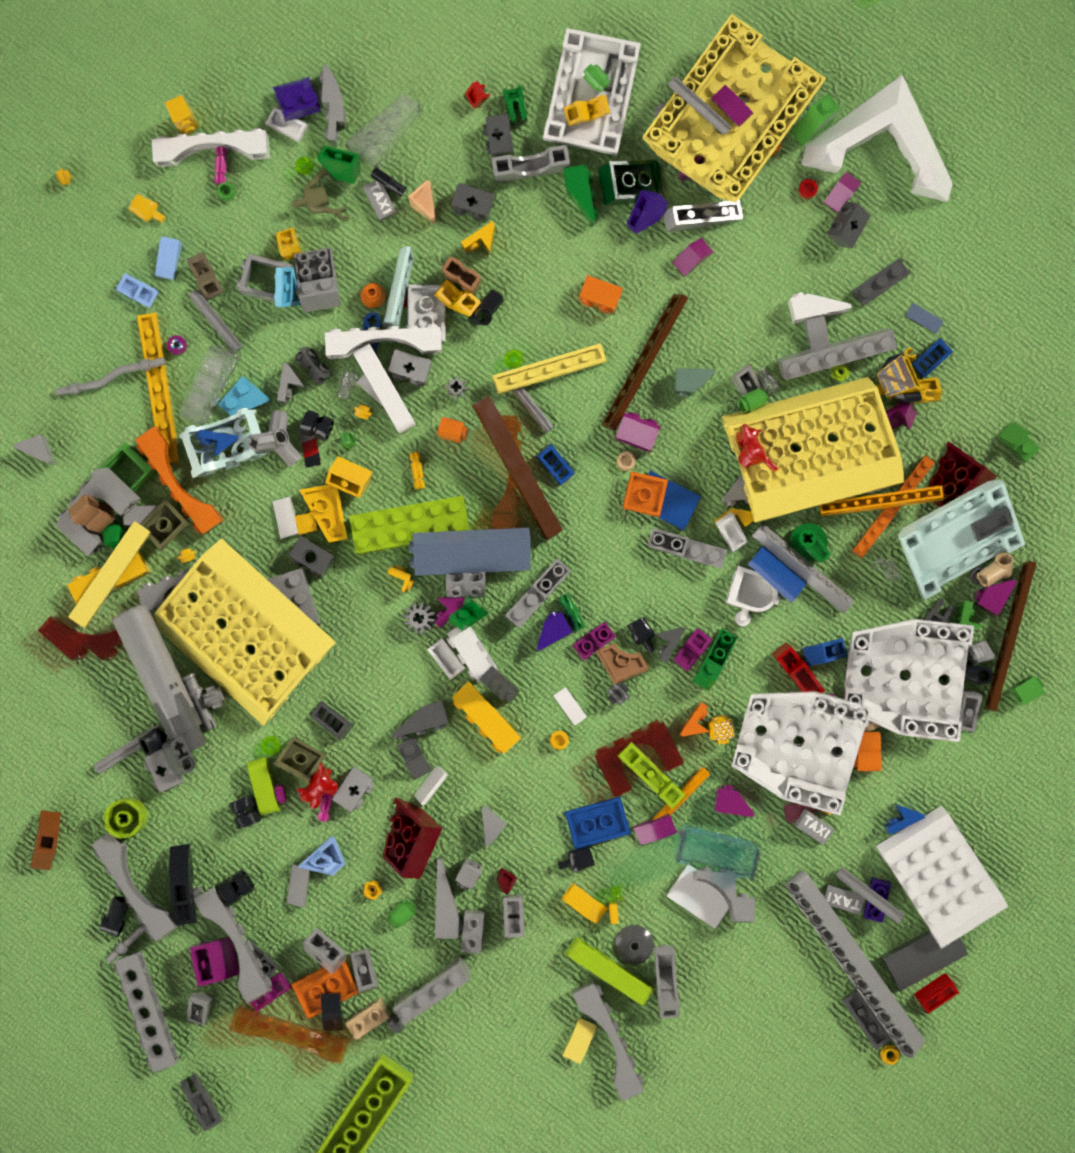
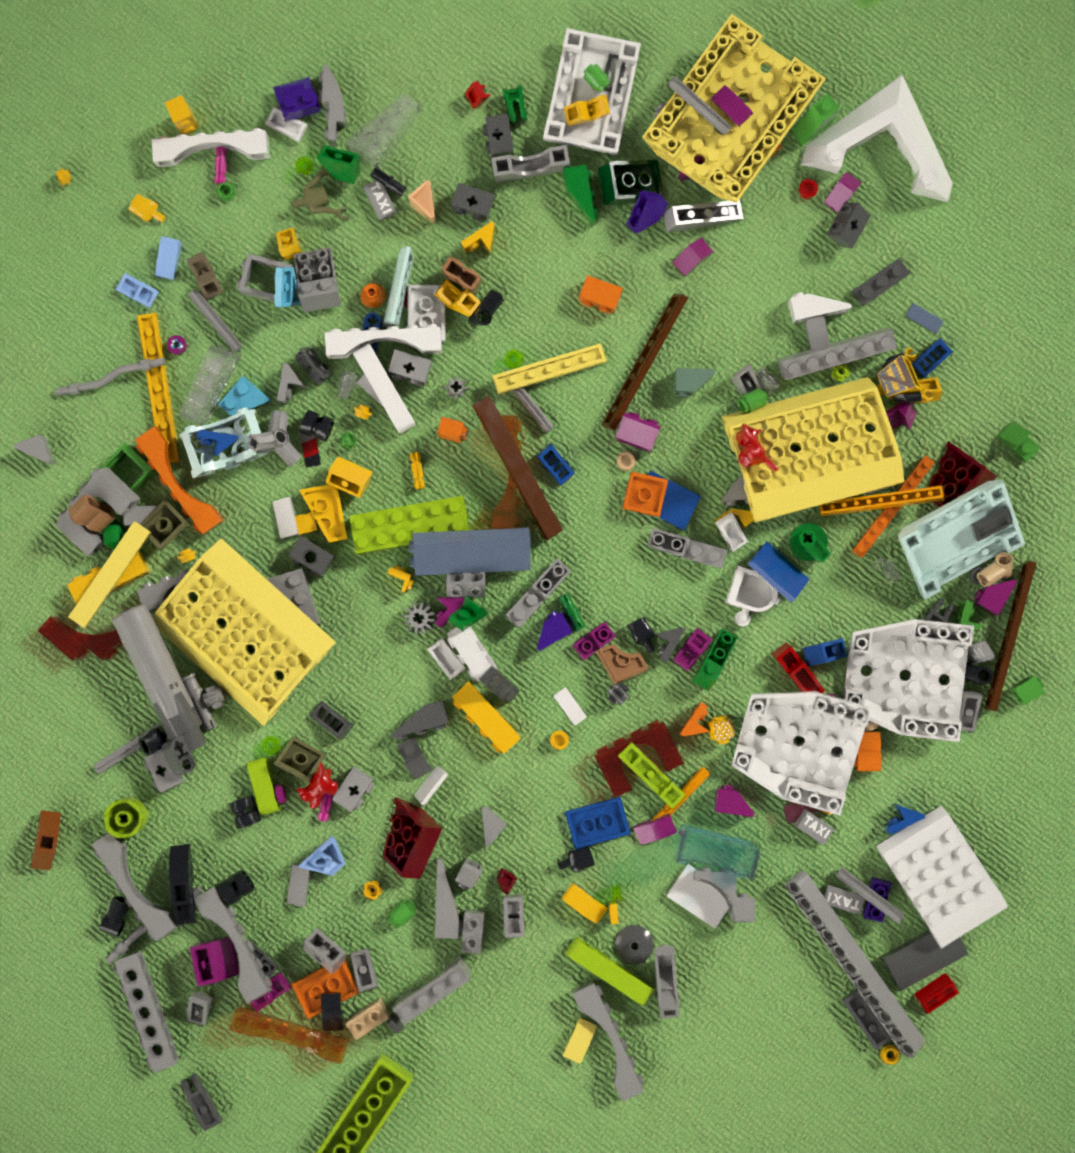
light grey piece [752,523,854,613] -> none

